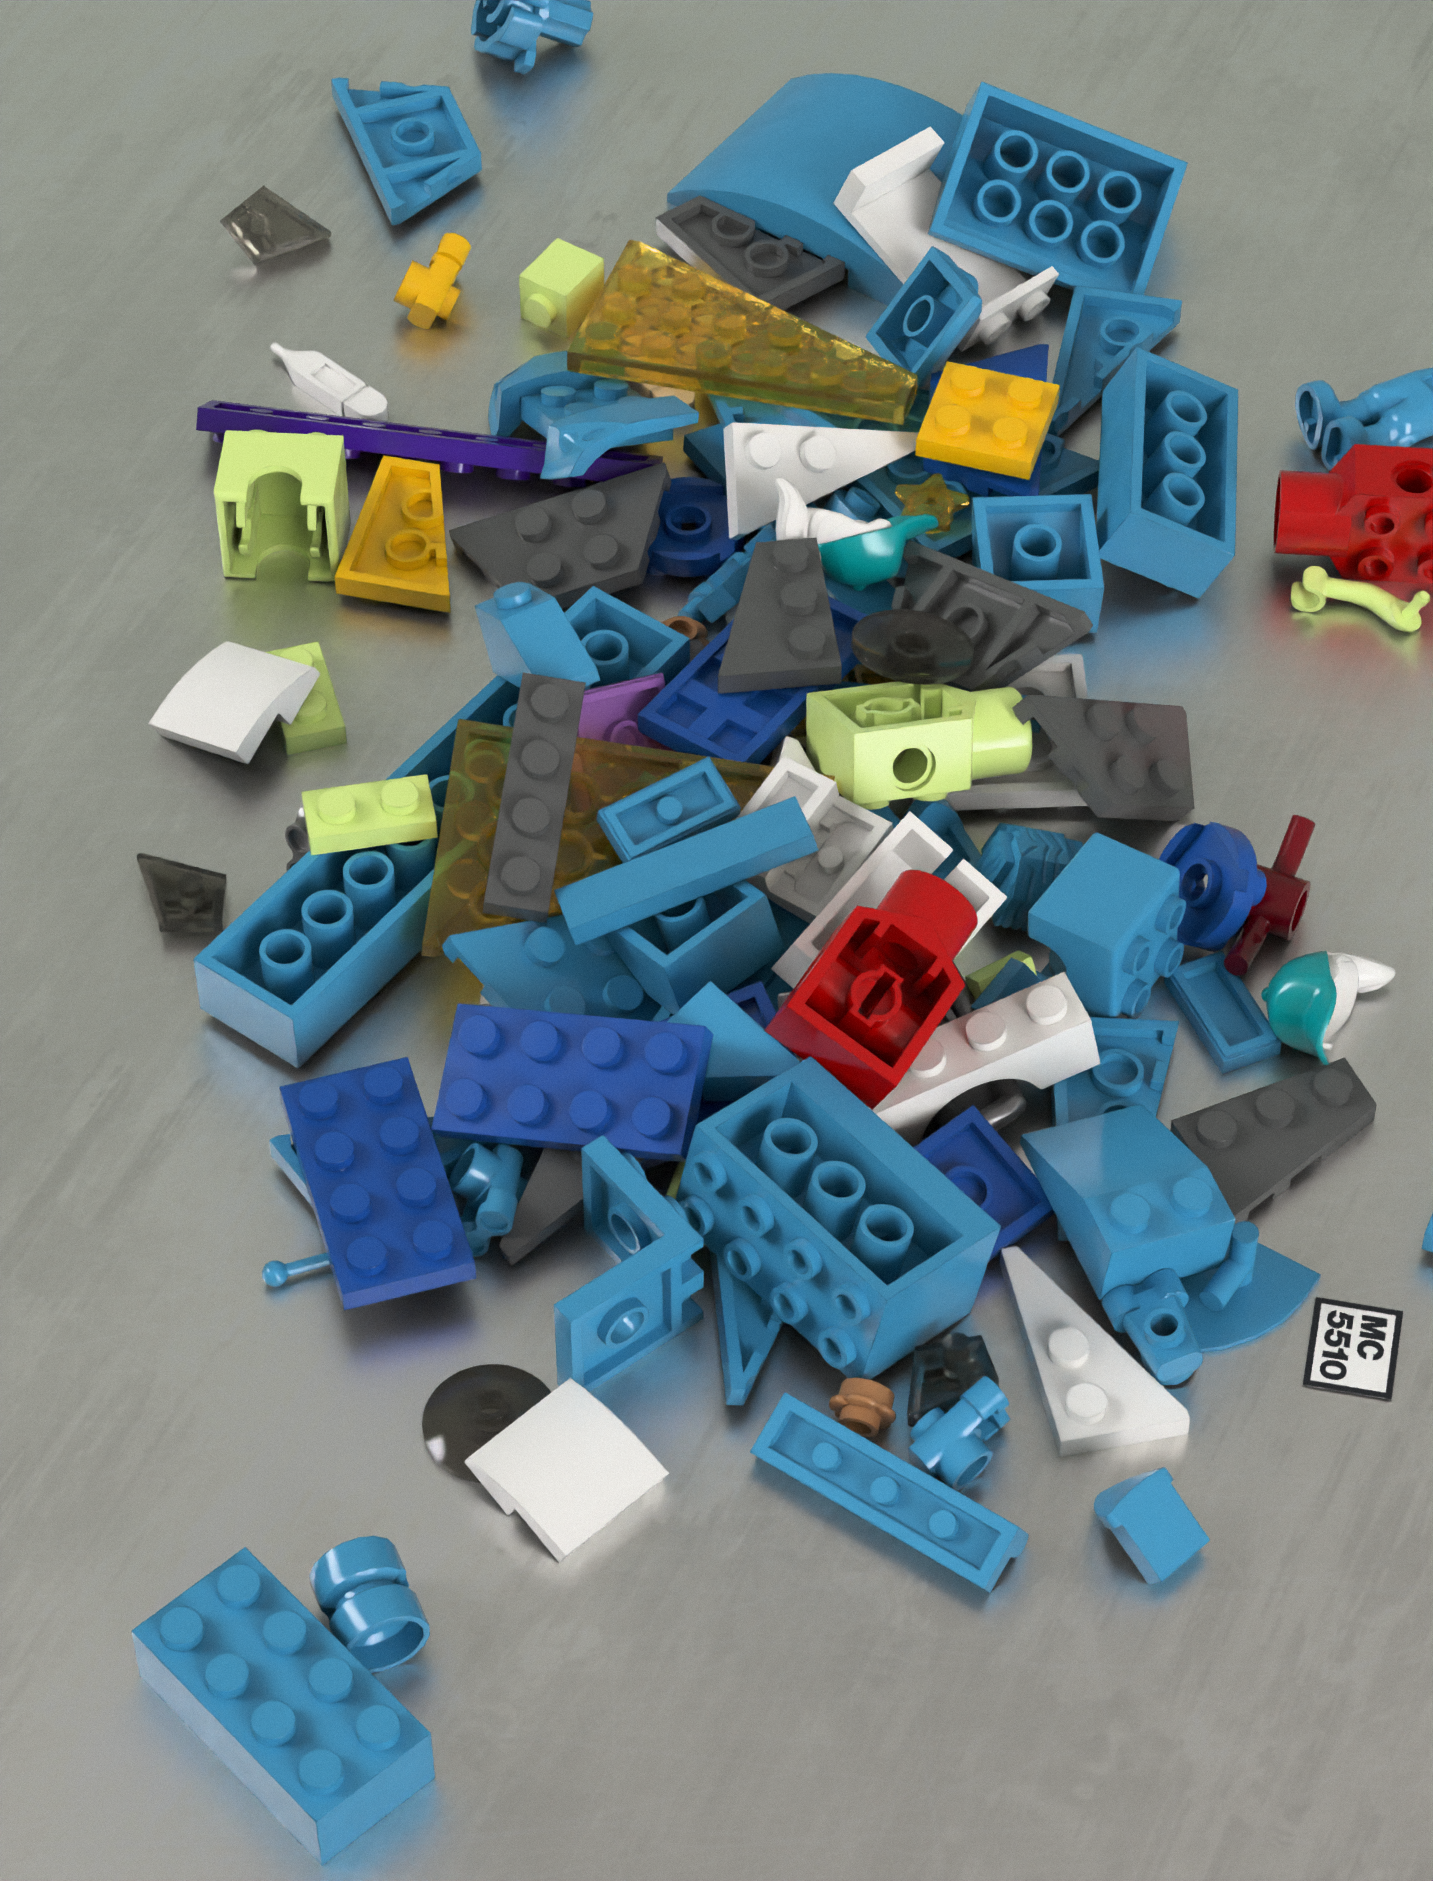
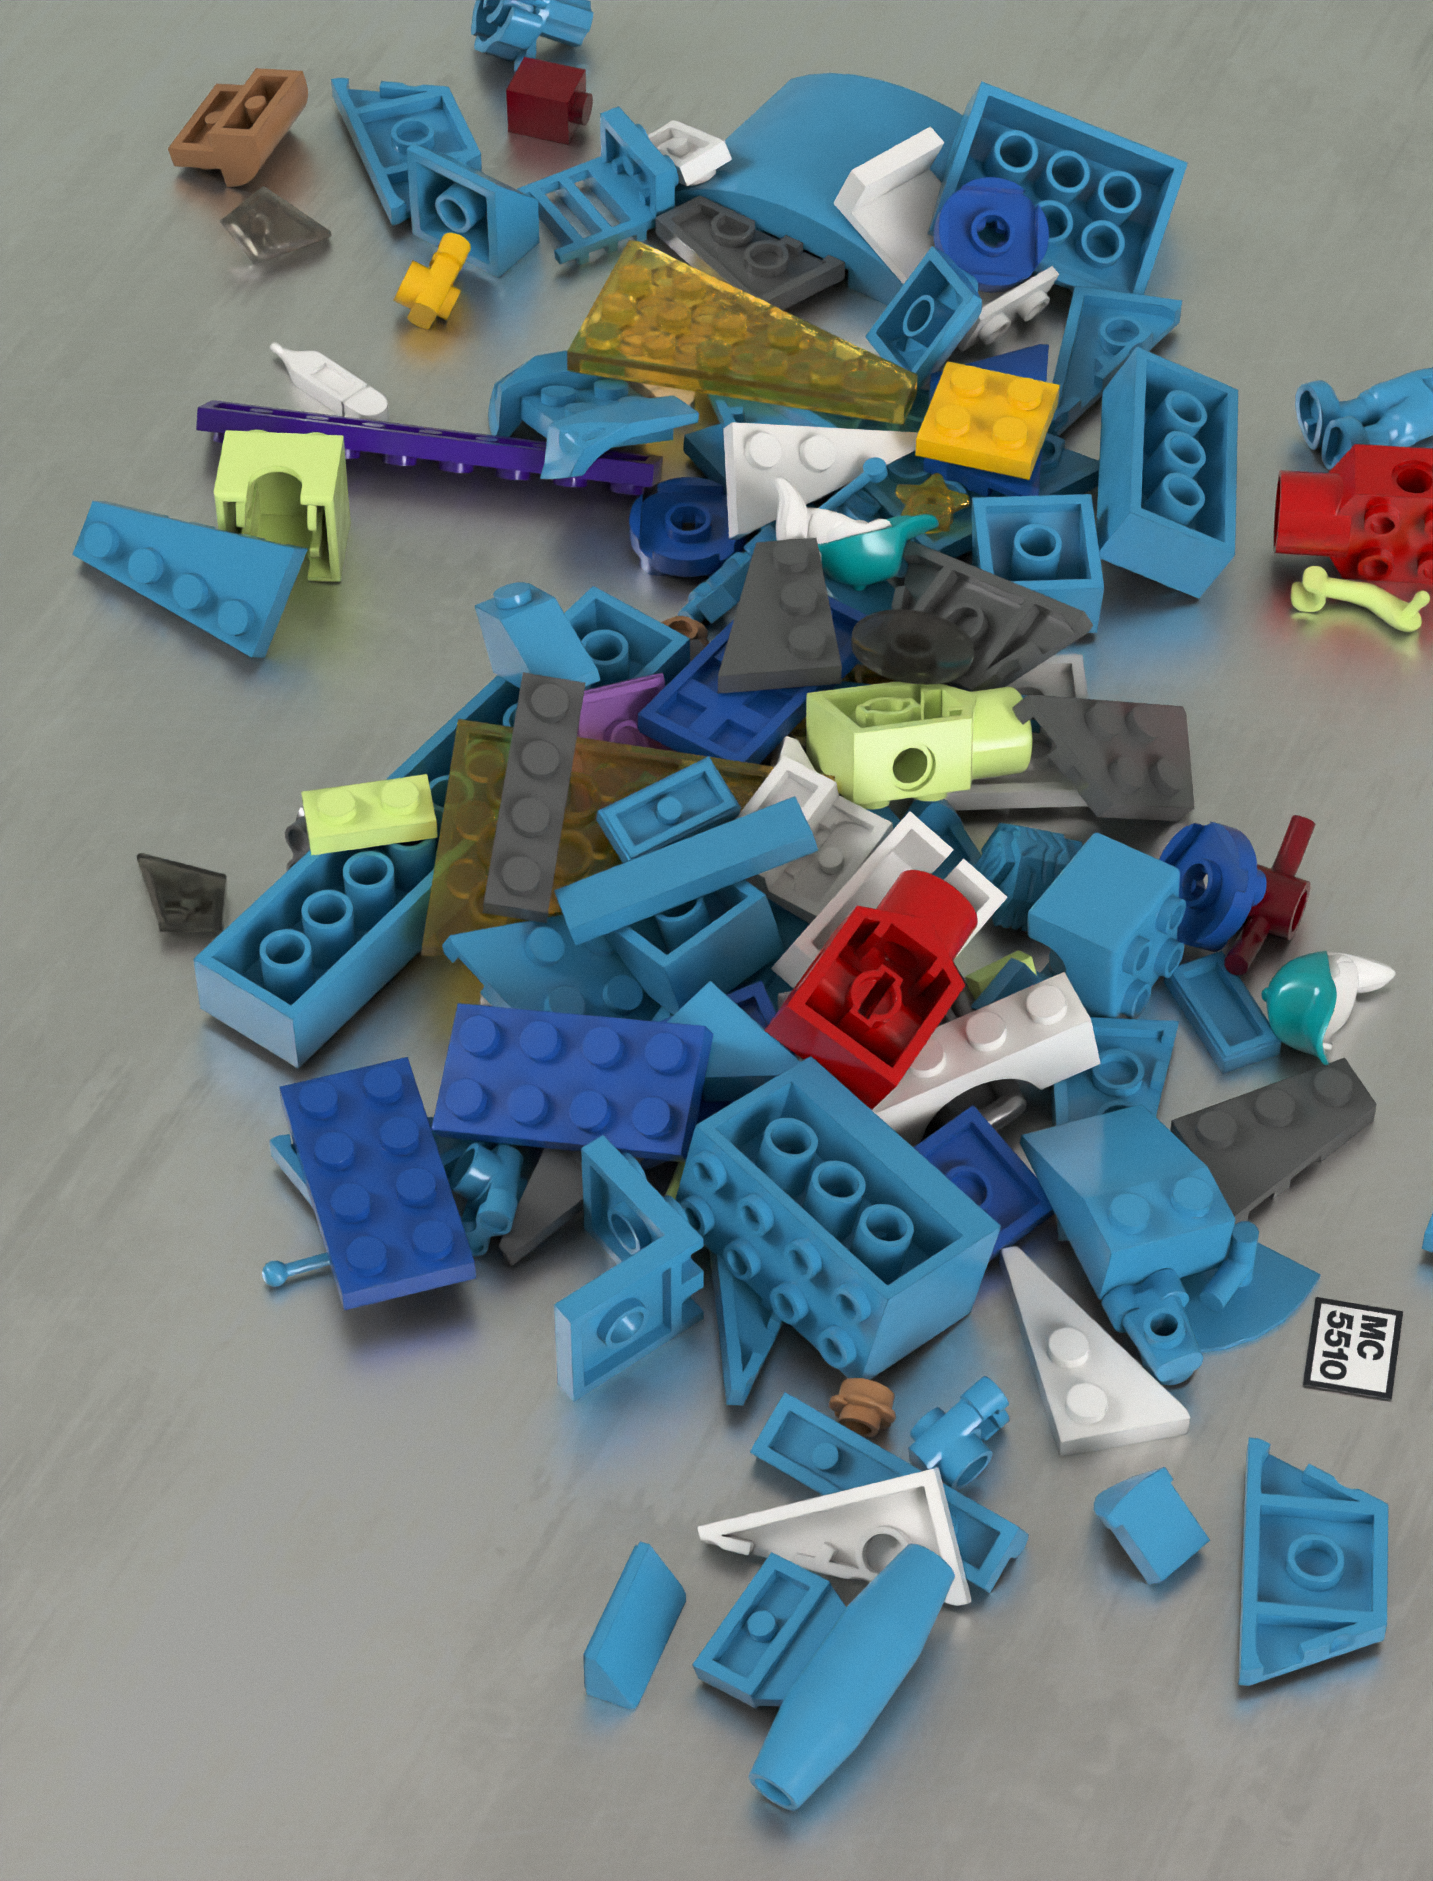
dark azure brick [131,1547,435,1866] -> none
white slope [148,641,320,764] -> none
yellowish green plate [266,641,347,755] -> none
dark azure wheel [309,1536,430,1673] -> none
yellow wing [335,455,451,613] -> none
clear smoke dish [422,1364,551,1483] -> none
dark grey wing [449,462,672,608] -> none
white slope [464,1378,669,1563] -> none
yellowish green brick [519,238,605,338] -> none
clear smoke piece [907,1332,999,1427] -> none
none -> dark azure wing [72,501,308,658]
none -> medium nougat brick [168,68,308,187]
none -> dark azure slope [407,143,540,278]
none -> dark red brick [506,57,593,145]
none -> dark azure plate [517,106,679,265]
none -> dark azure slope [583,1541,686,1709]
none -> white plate [648,120,732,186]
none -> dark azure plate [692,1544,955,1811]
none -> white wing [697,1467,972,1606]
none -> dark azure hinge [819,457,888,511]
none -> blue plate [933,177,1049,293]
none -> dark azure wing [1238,1437,1388,1686]

